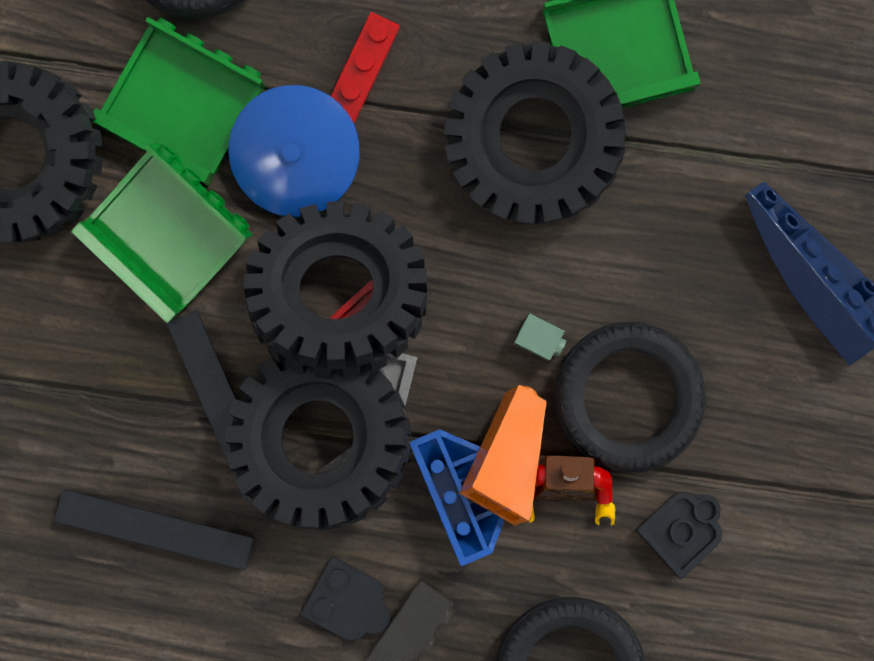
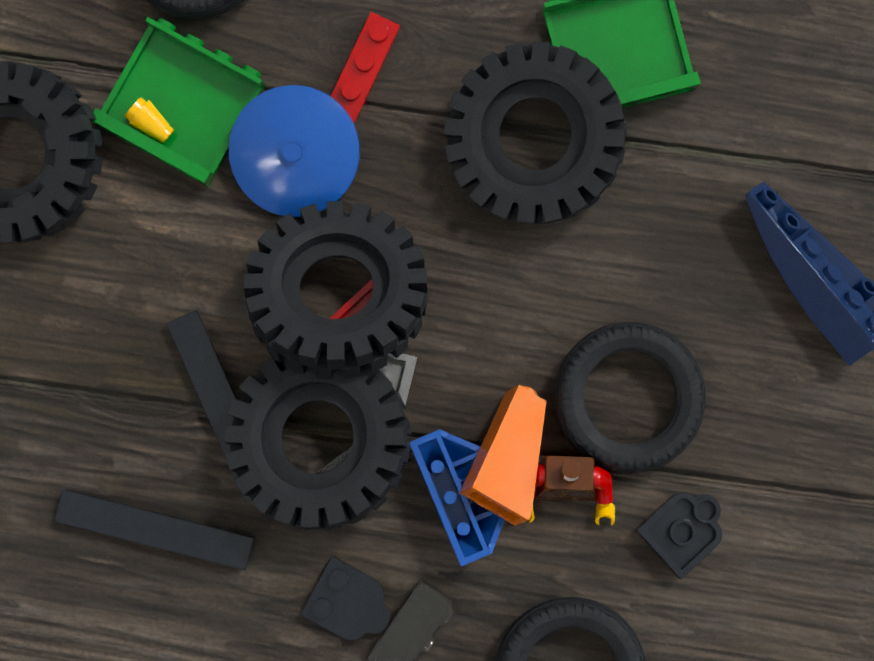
green panel [71,143,253,323] -> none
sand green brick [513,313,566,361] -> none
none -> yellow cone [124,97,174,144]

